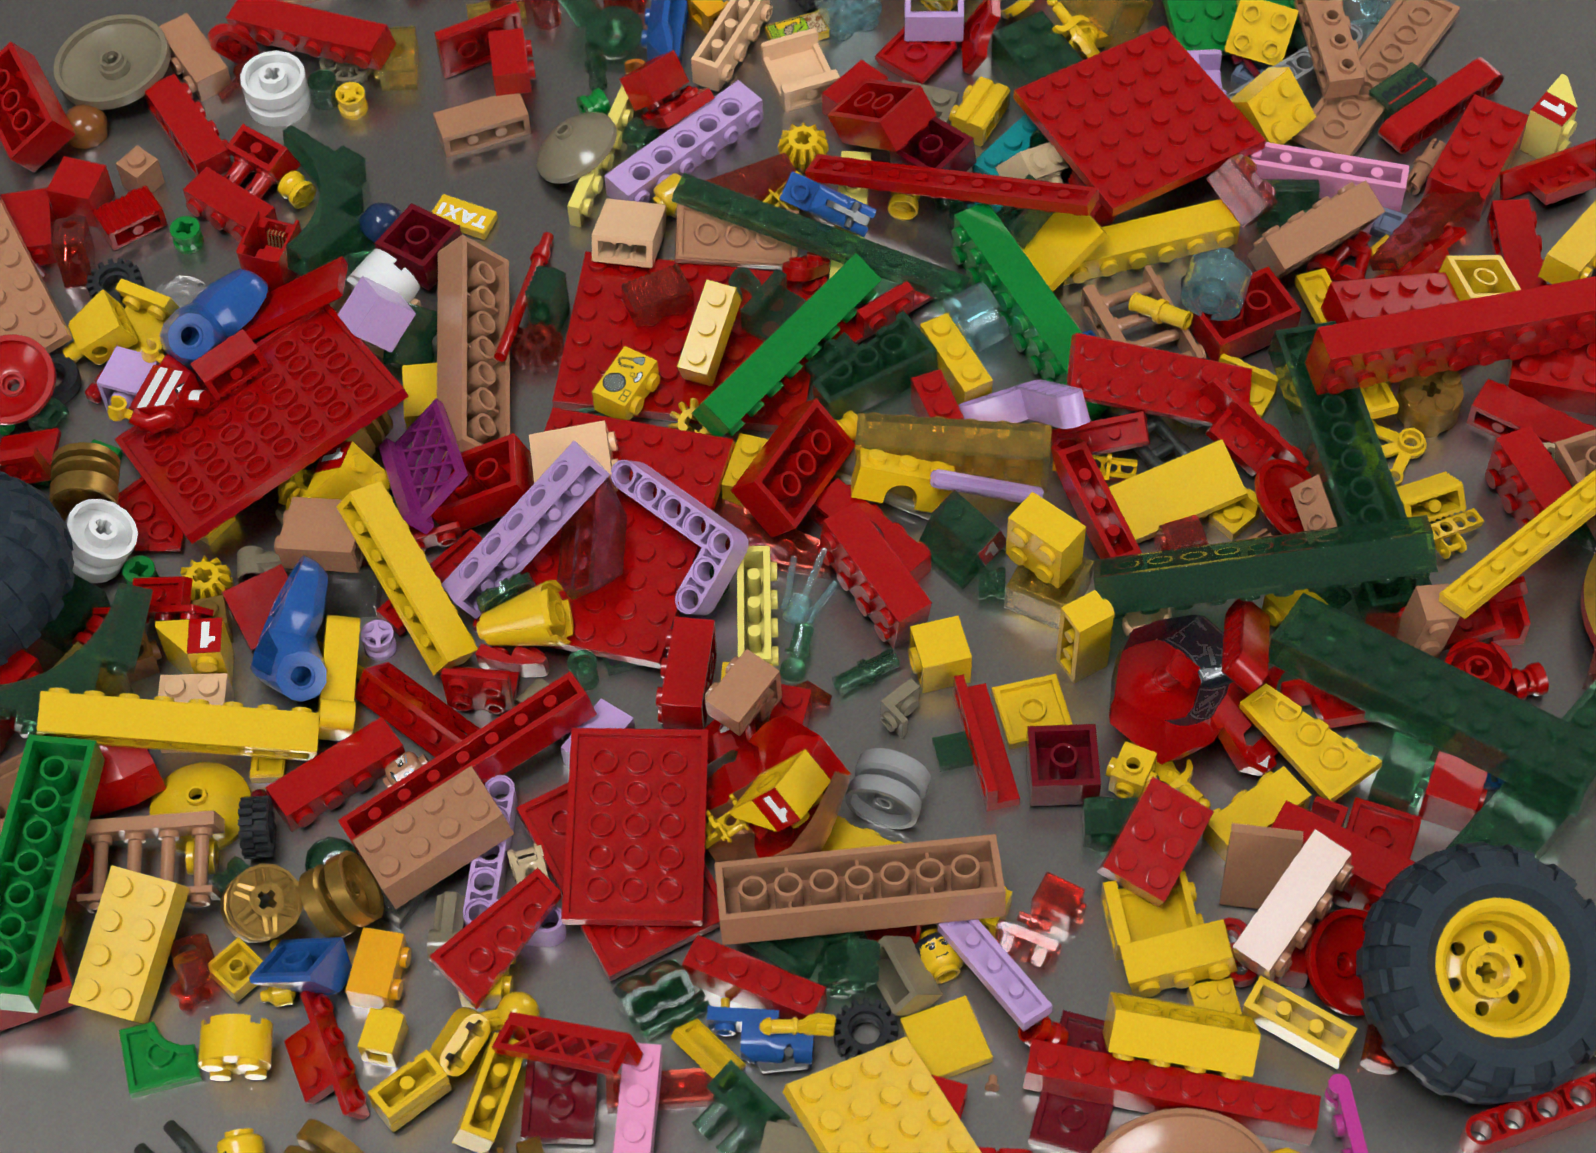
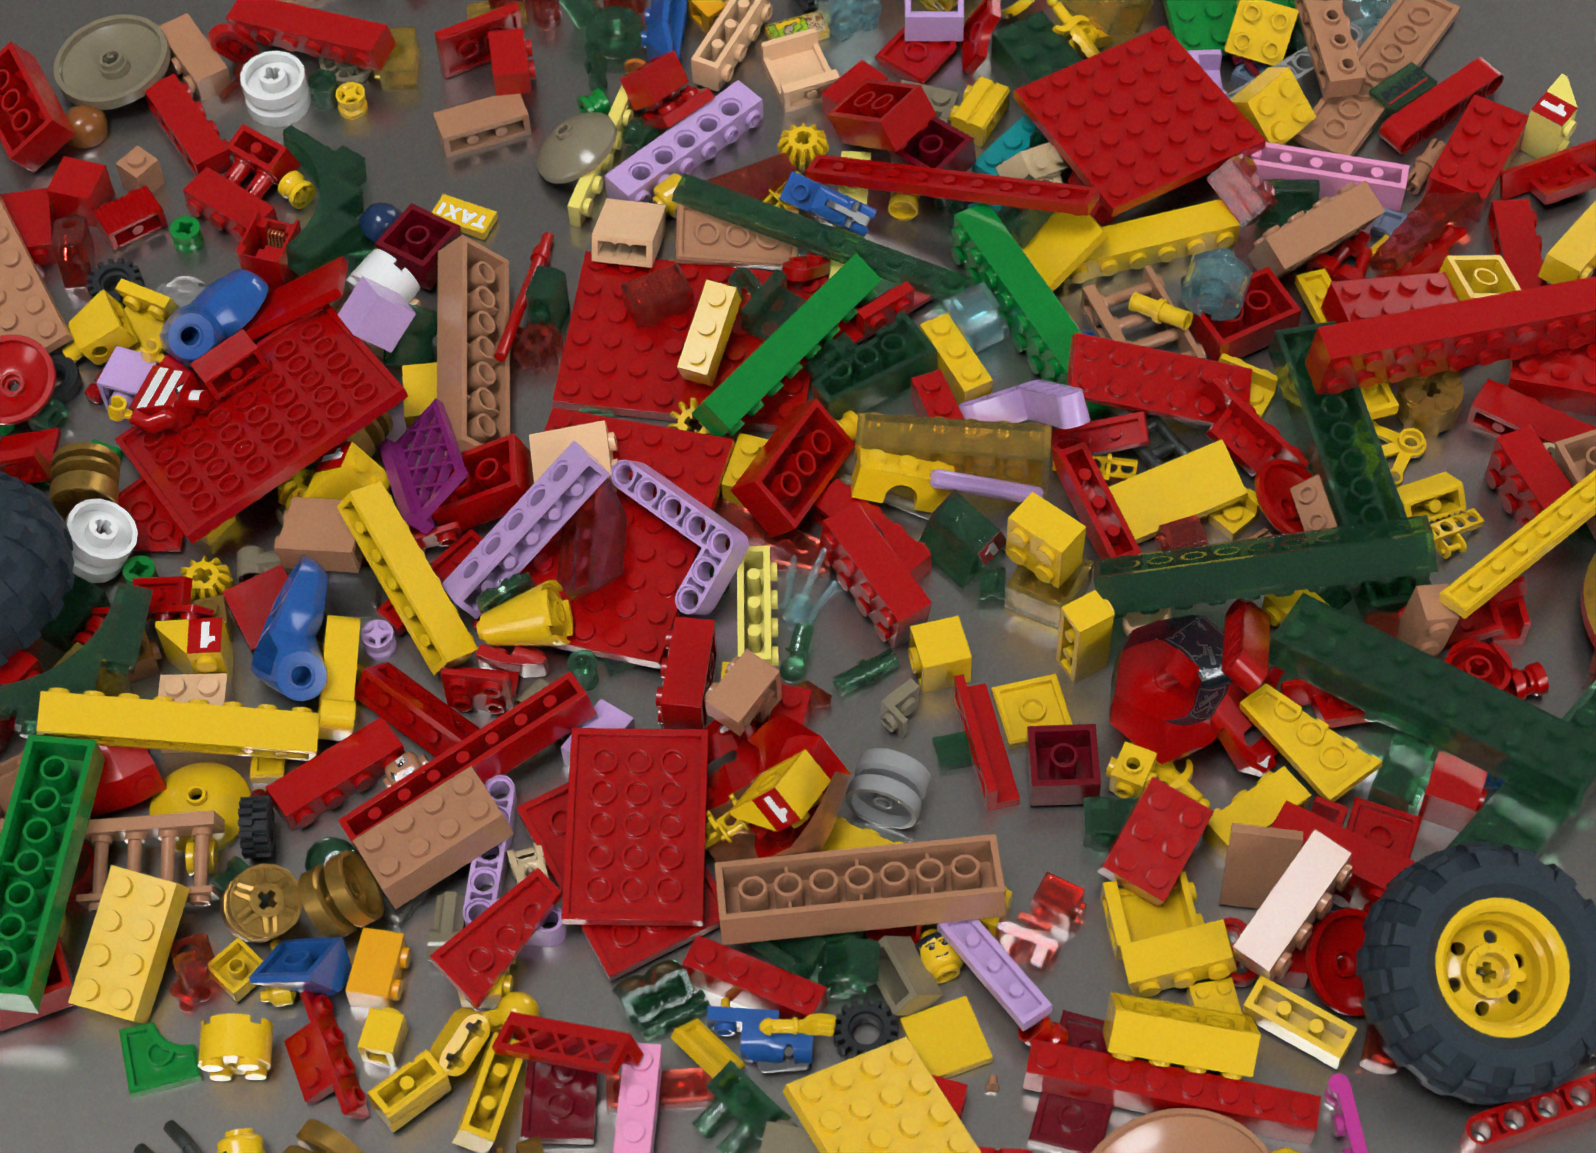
yellow brick [592,346,660,421] -> none

